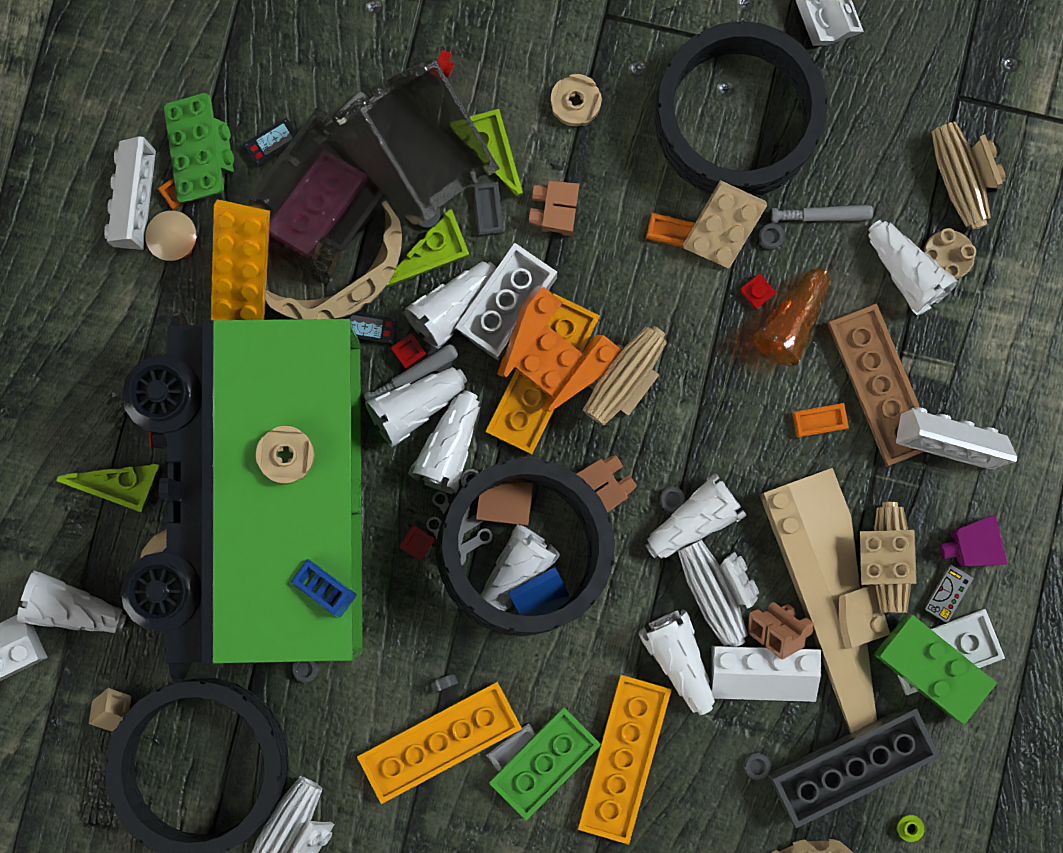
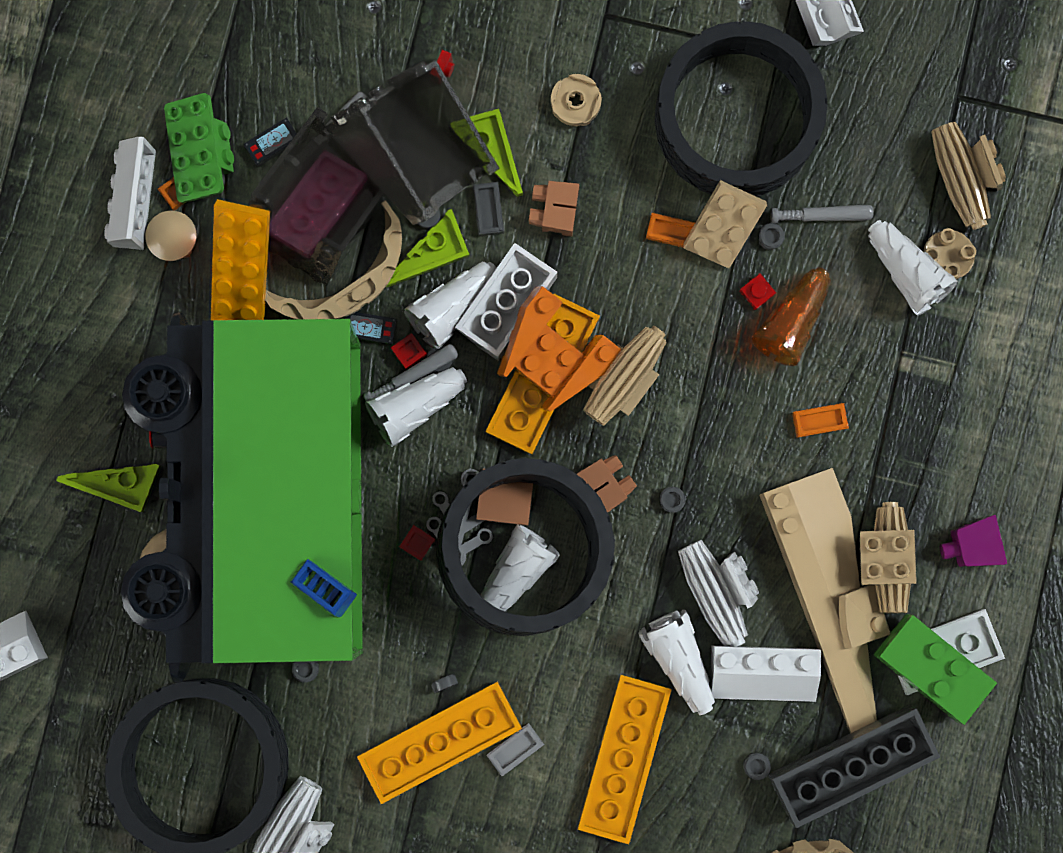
white cone [17,571,127,633] -> none
tan panel [89,688,131,731] -> none
tan plate [256,426,315,484] -> none
white cone [408,391,480,494] -> none
bright green plate [489,706,601,821] -> none
blue tile [508,568,570,616] -> none
white cone [646,473,746,559] -> none
nougat hips [747,602,814,660] -> none
medium nougat plate [827,304,924,467] -> none
white slope [896,407,1017,470] -> none
lime plate [897,815,924,842] -> none
light grey tile [923,565,974,623] -> none

